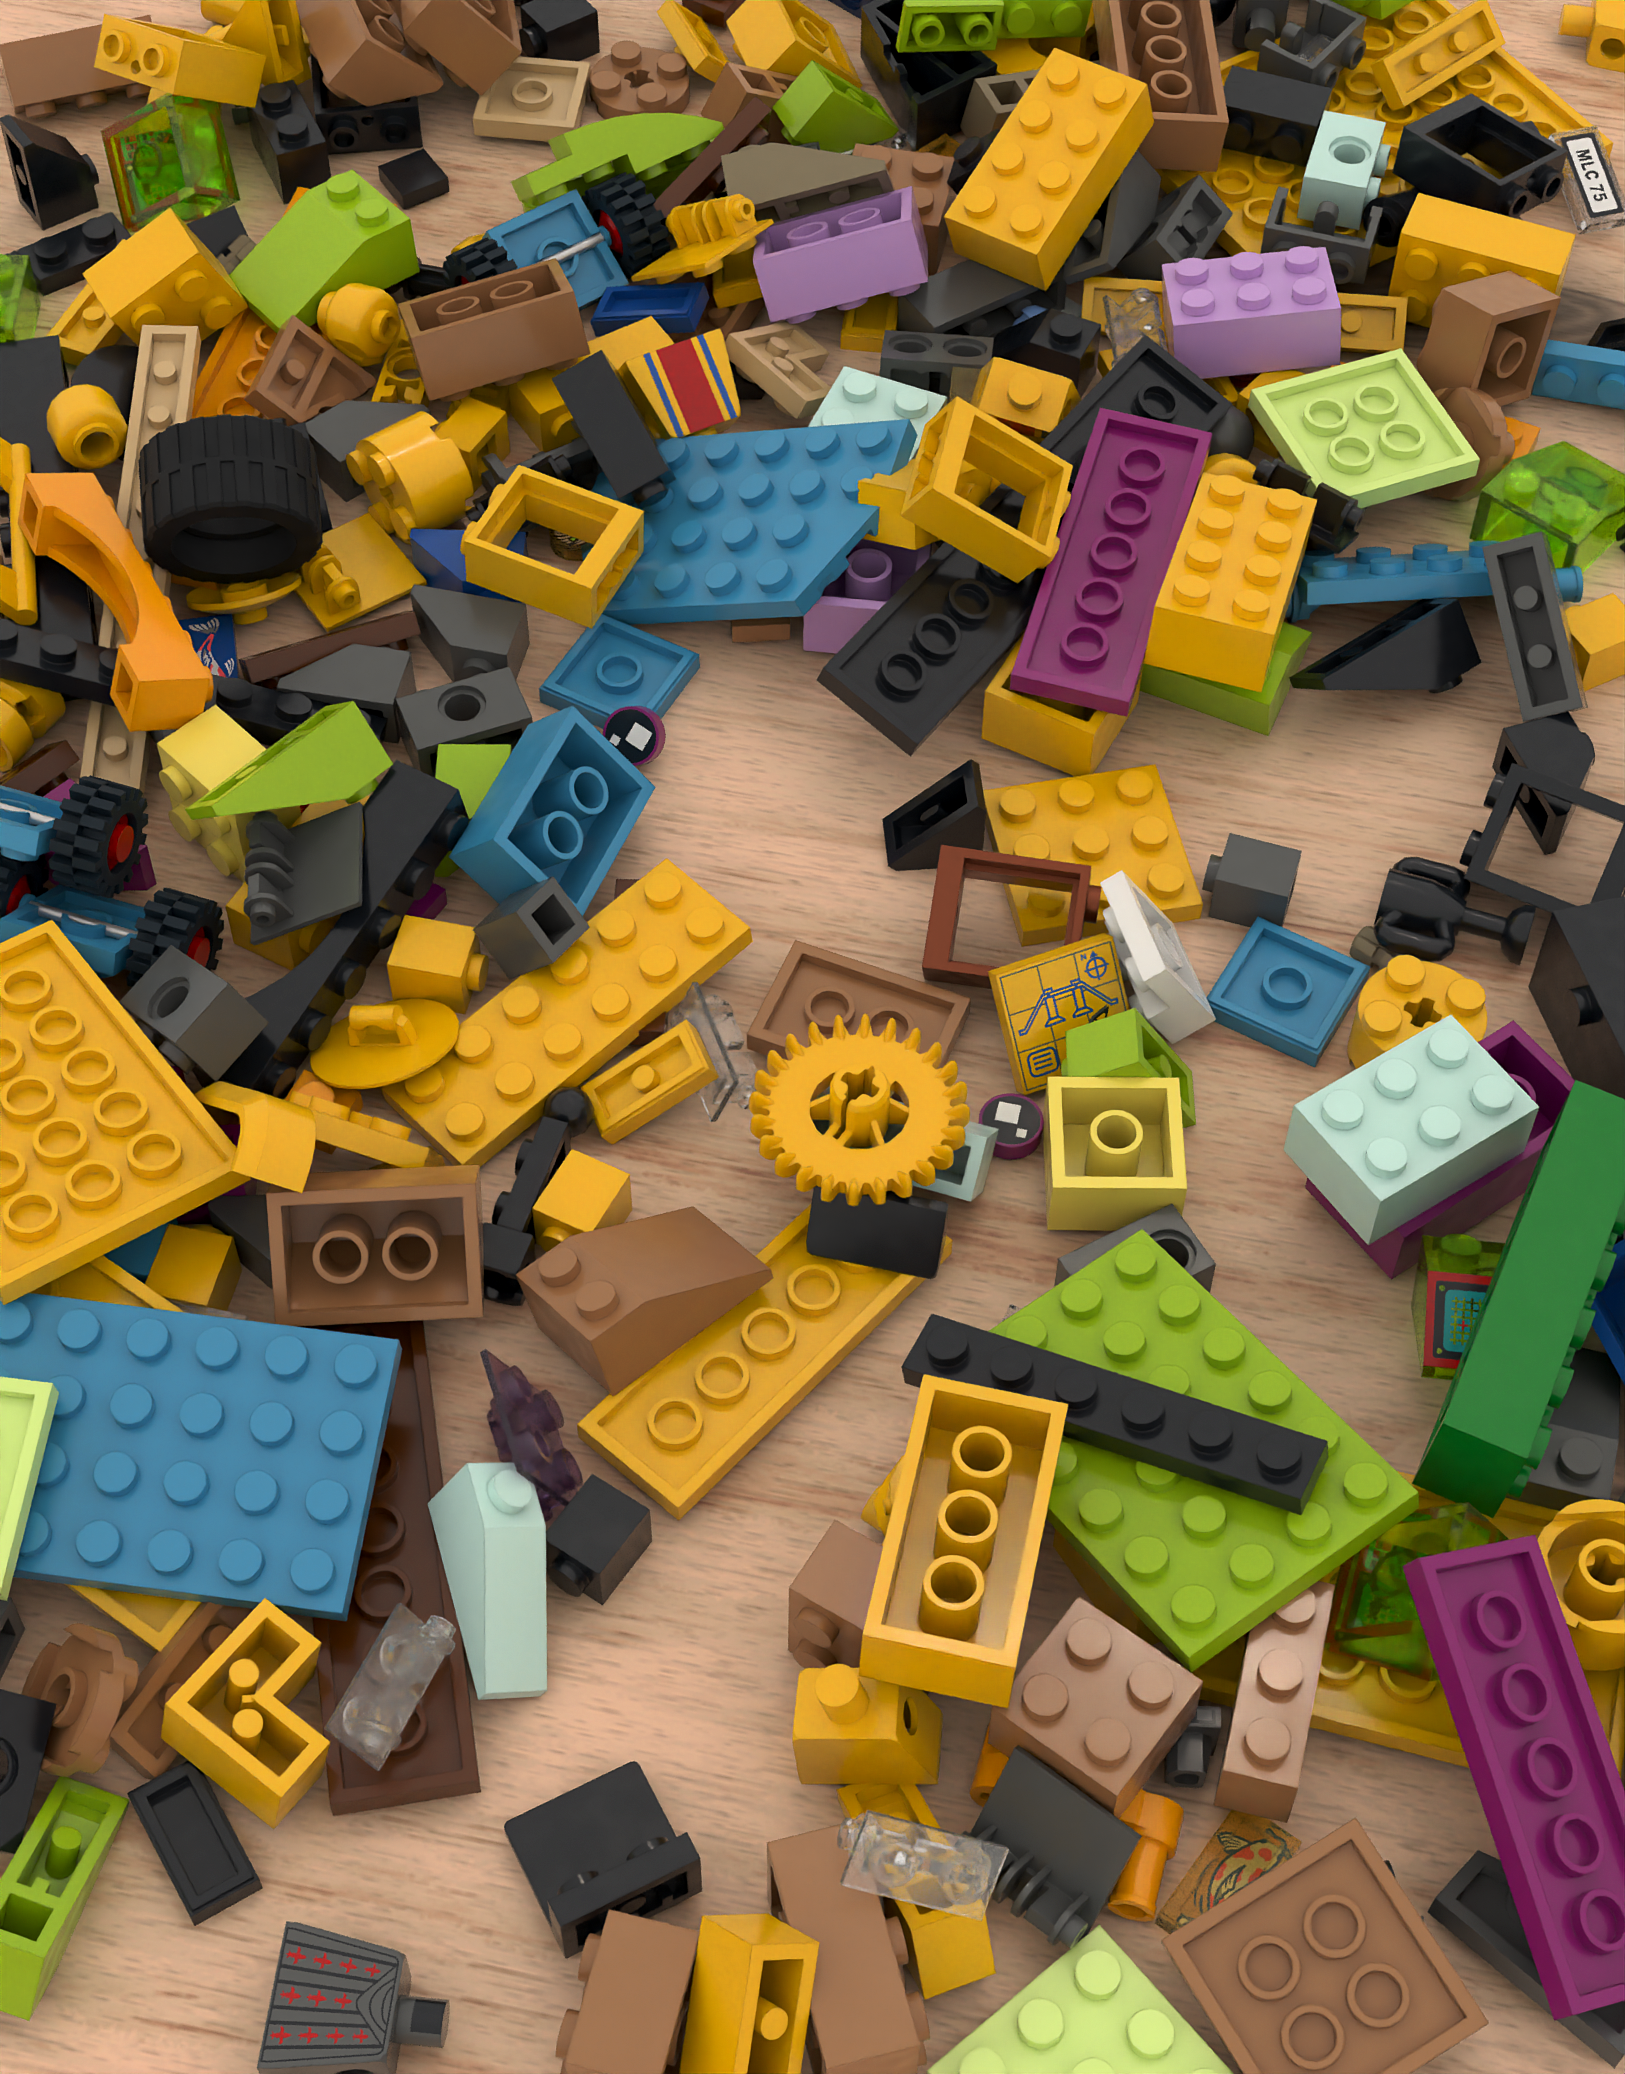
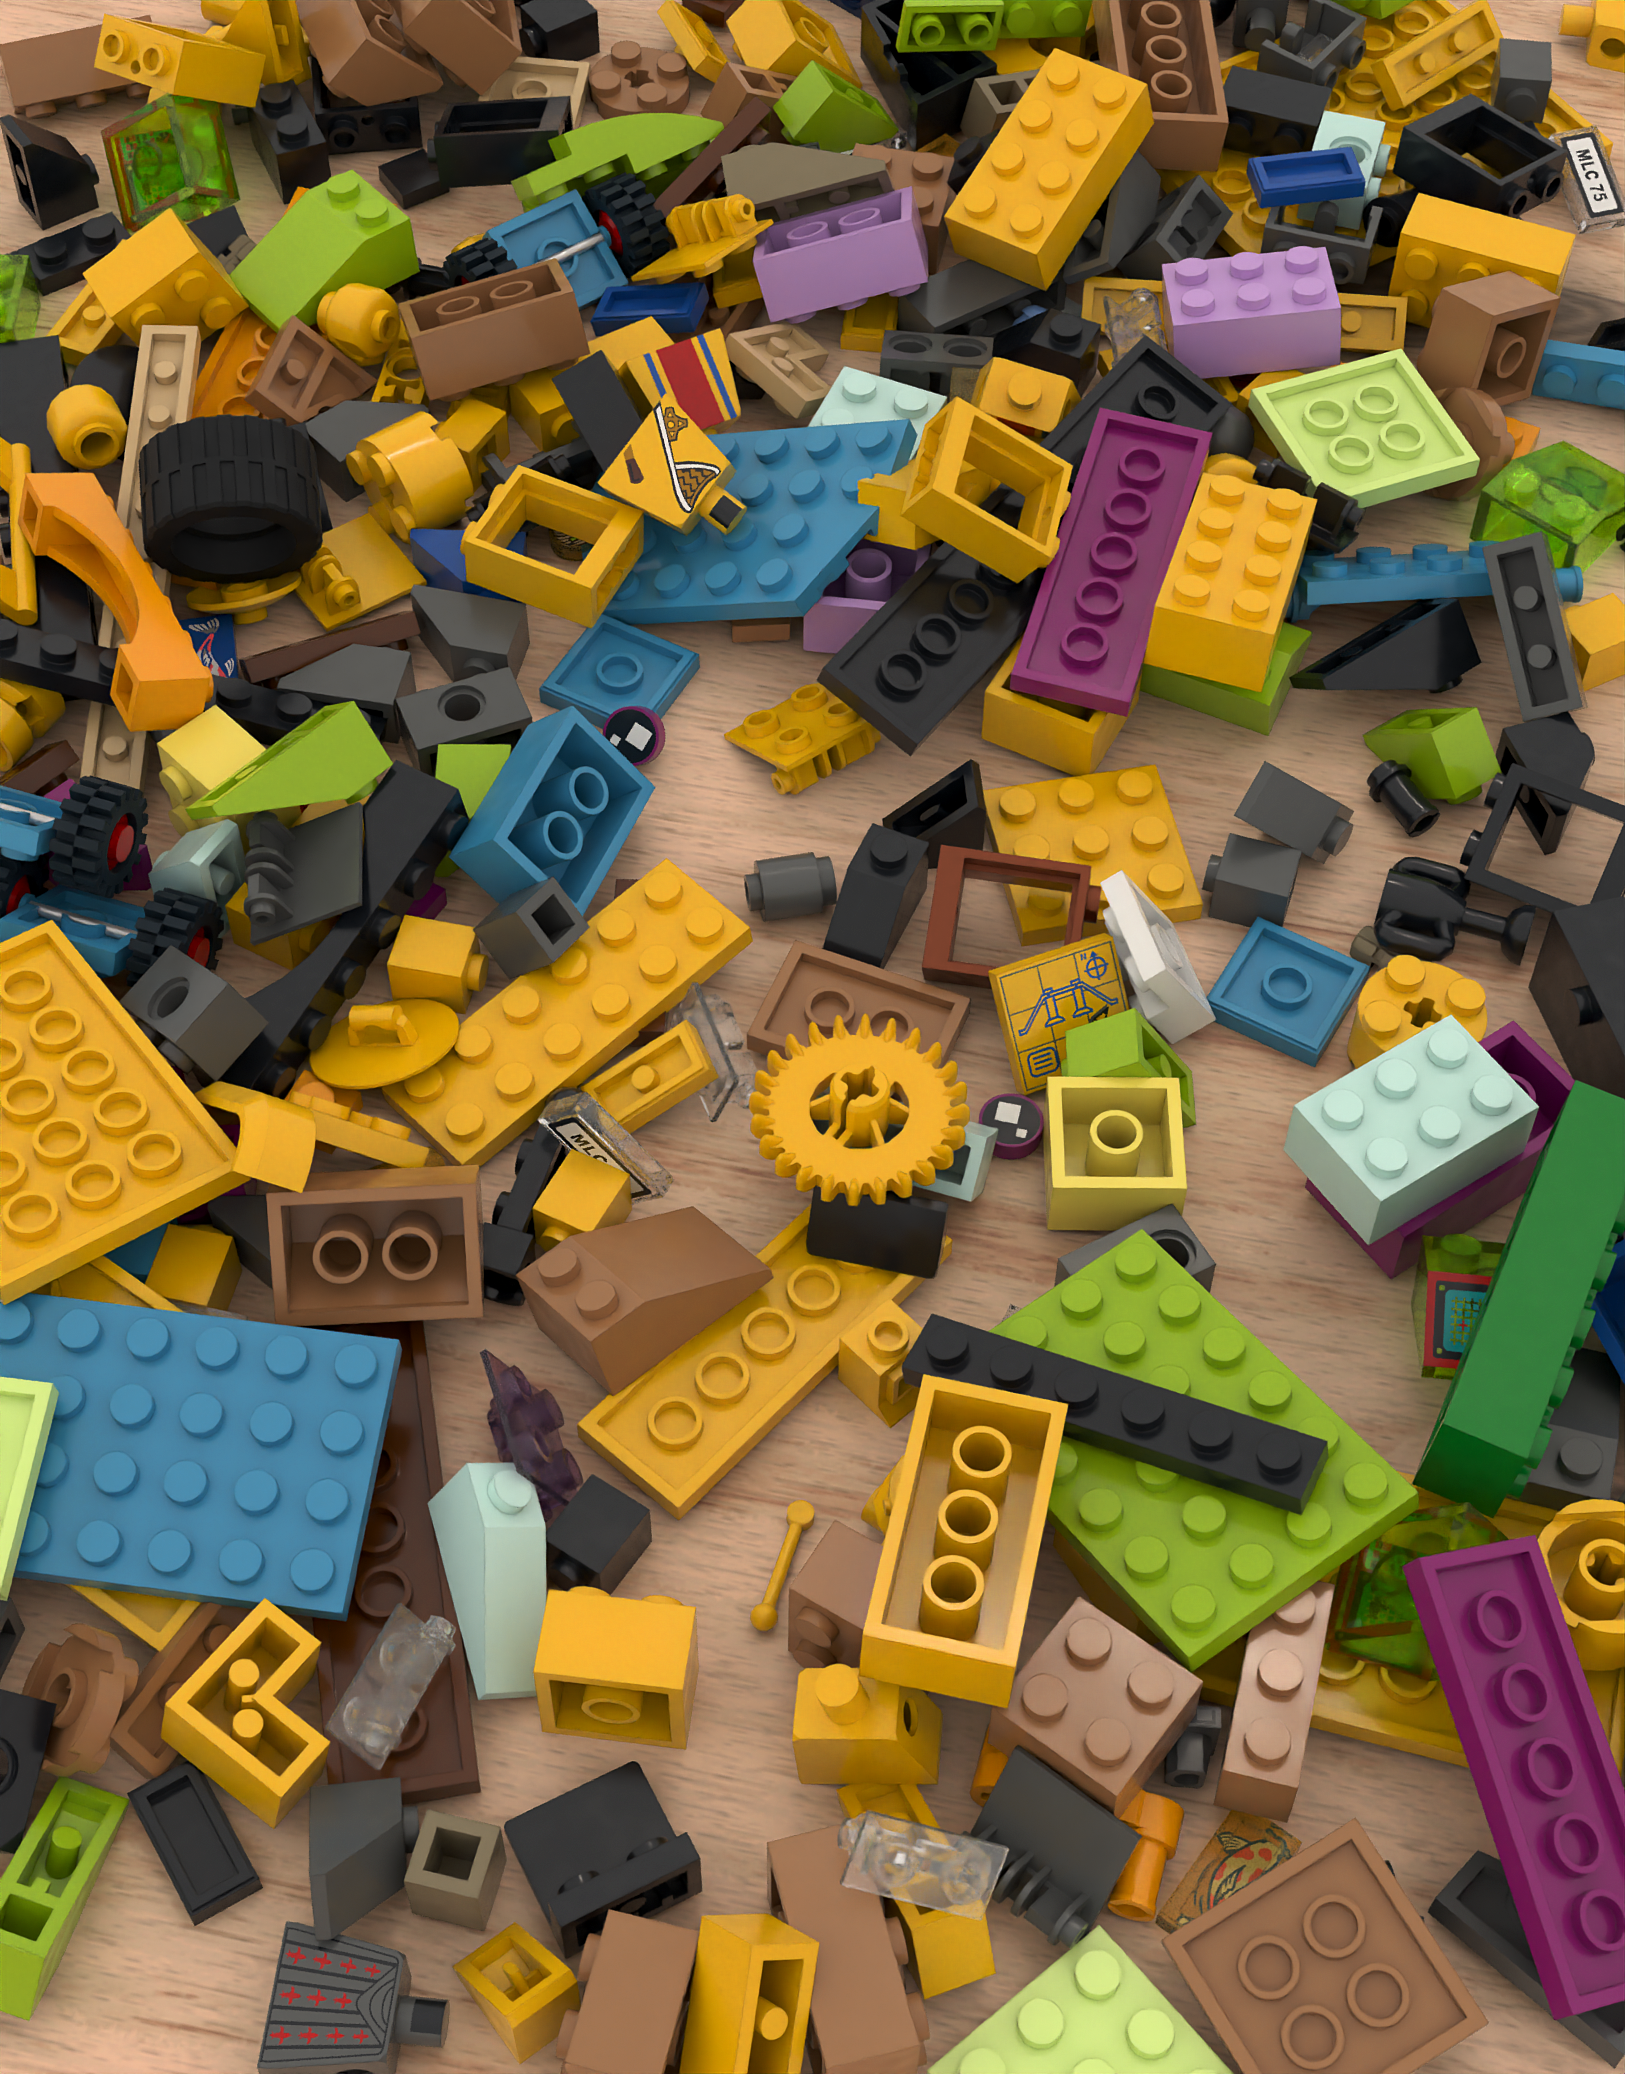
none -> light aqua slope [148,819,246,938]
none -> dark grey slope [309,1777,420,1941]
none -> dark tan brick [404,1809,507,1931]
none -> black window [427,96,574,189]
none -> yellow slope [452,1922,581,2064]
none -> yellow brick [533,1586,699,1750]
none -> clear tile [537,1092,674,1205]
none -> yellow torso [597,393,747,536]
none -> yellow hinge [724,683,881,795]
none -> dark grey brick [744,852,837,922]
none -> yellow hinge [750,1500,815,1631]
none -> black slope [822,823,930,969]
none -> yellow window [838,1298,923,1429]
none -> dark grey slope [1234,761,1354,864]
none -> blue tile [1246,147,1366,208]
none -> lime slope [1362,707,1502,805]
none -> black pin [1367,760,1440,837]
none -> dark grey brick [1491,38,1552,123]

